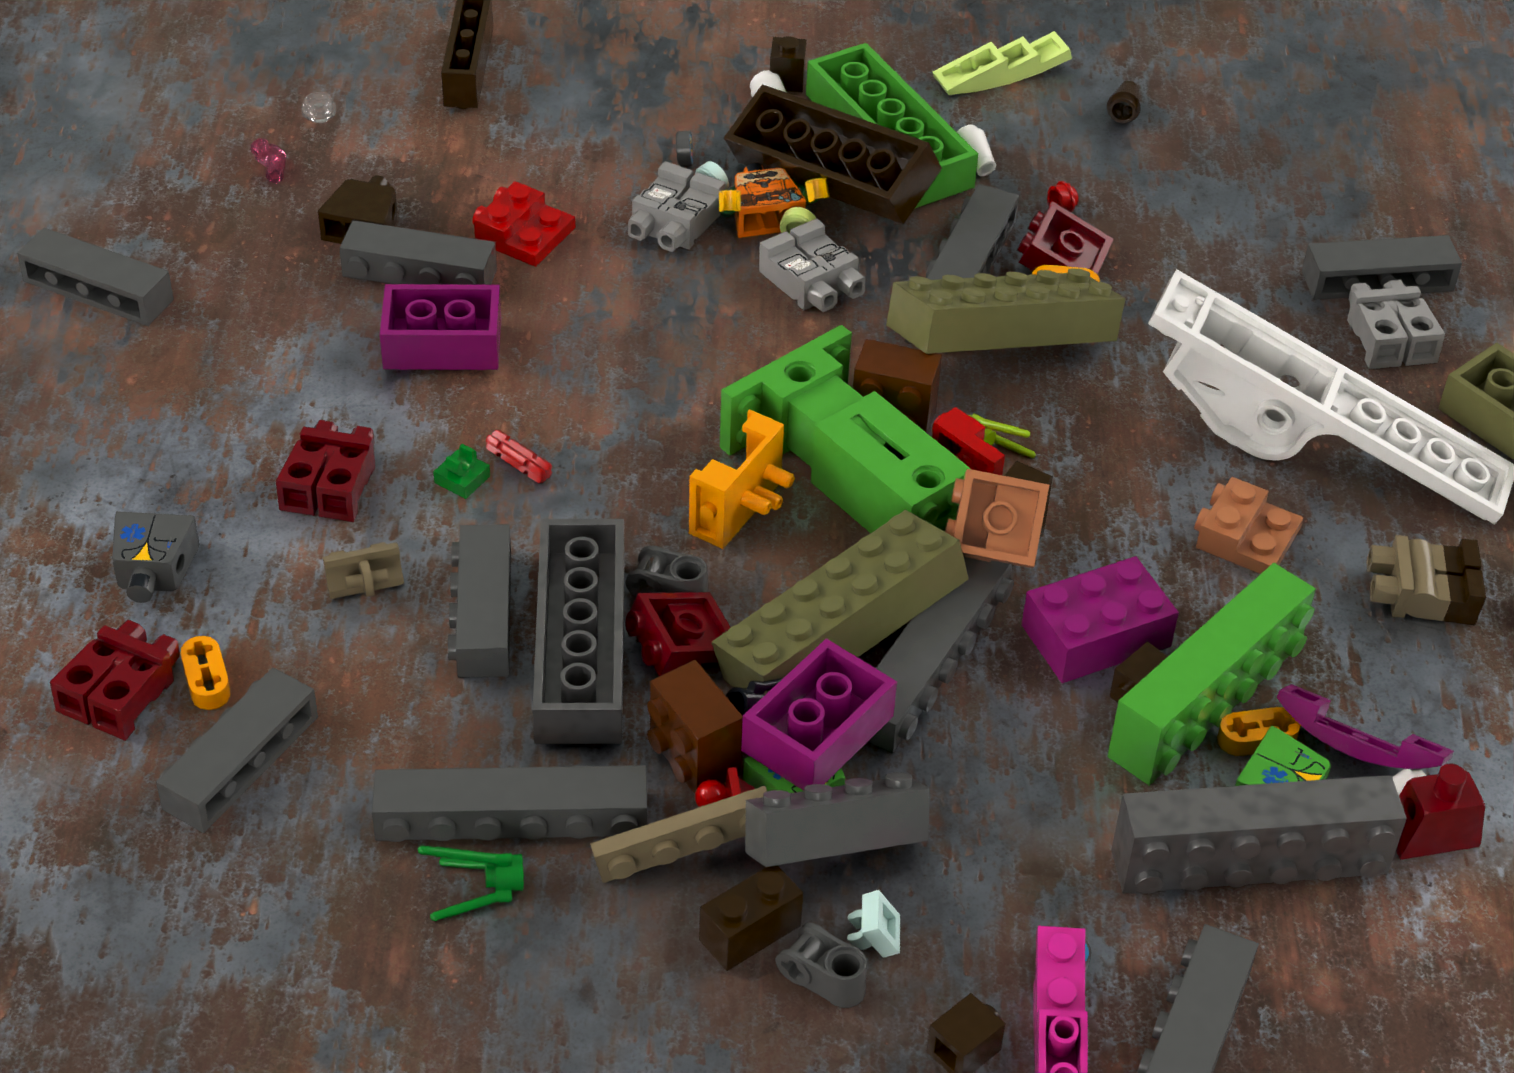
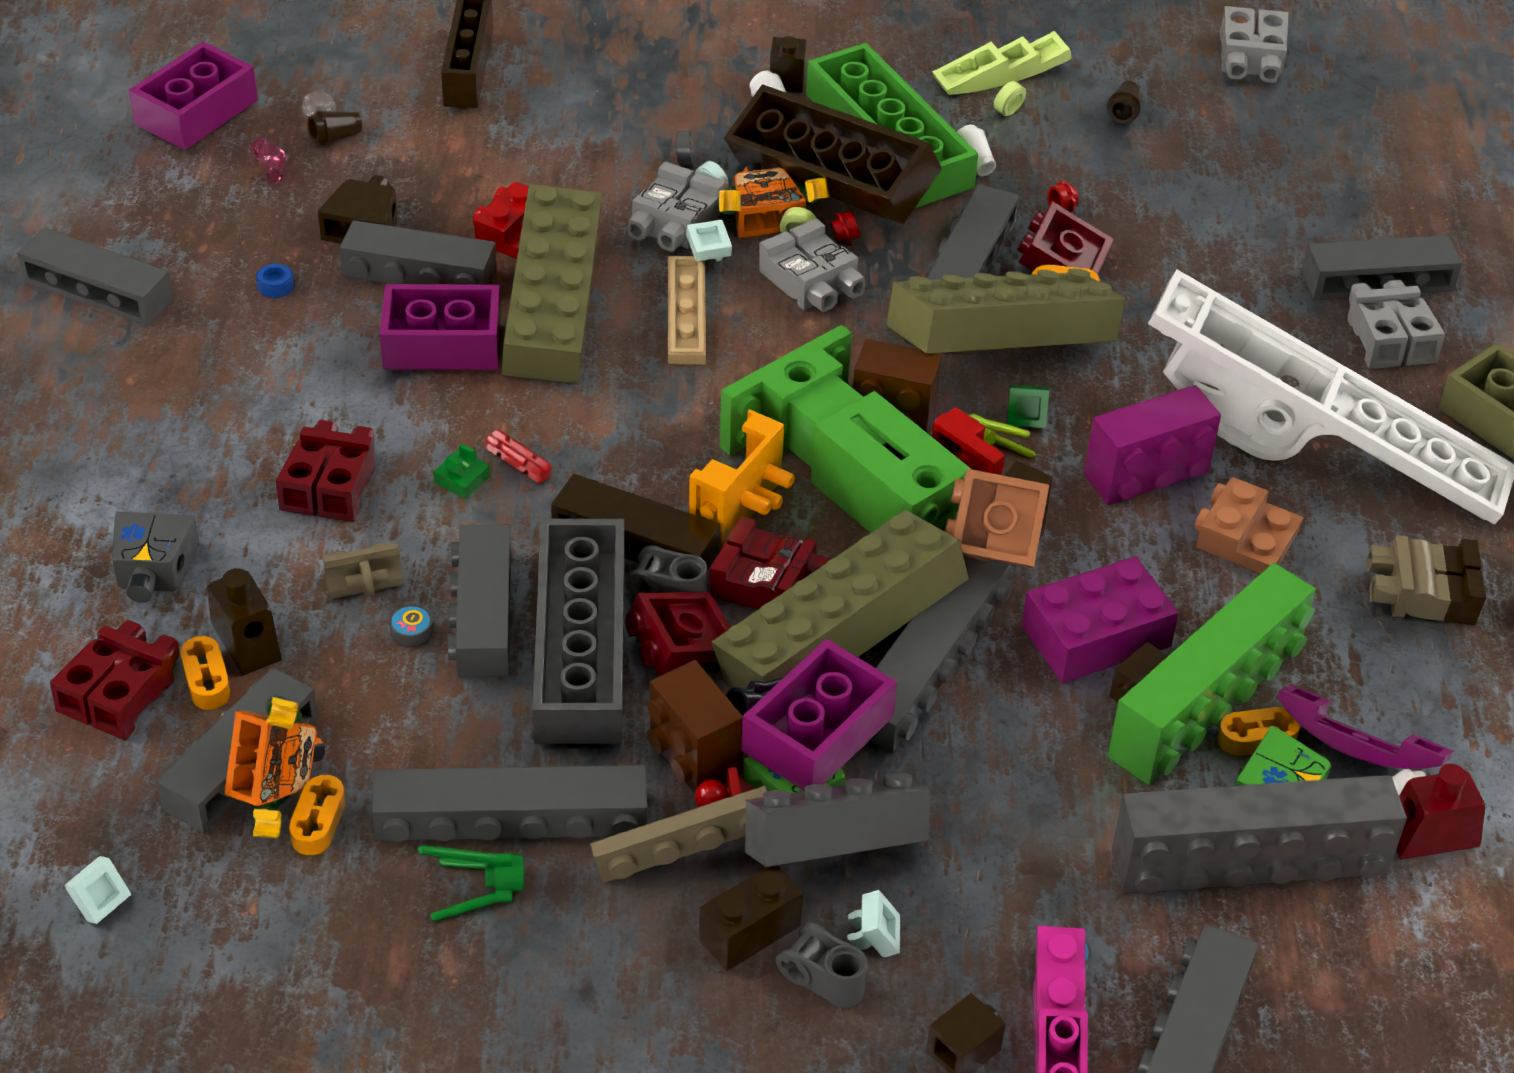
none -> light aqua tile [64,856,131,924]
none -> magenta brick [128,41,258,150]
none -> dark brown torso [207,568,282,676]
none -> torso [224,696,325,839]
none -> blue tile [256,264,294,298]
none -> light orange beam [289,775,346,855]
none -> dark brown cone [307,111,362,146]
none -> tile [389,605,433,646]
none -> olive brick [502,184,602,384]
none -> dark brown brick [551,473,721,571]
none -> tan tile [668,256,706,365]
none -> light aqua tile [686,219,732,262]
none -> dark red hips [710,516,831,610]
none -> red plate [831,210,861,245]
none -> yellowish green tile [993,81,1026,116]
none -> green tile [1006,385,1049,428]
none -> magenta brick [1084,385,1221,505]
none -> light grey hips [1220,6,1288,83]

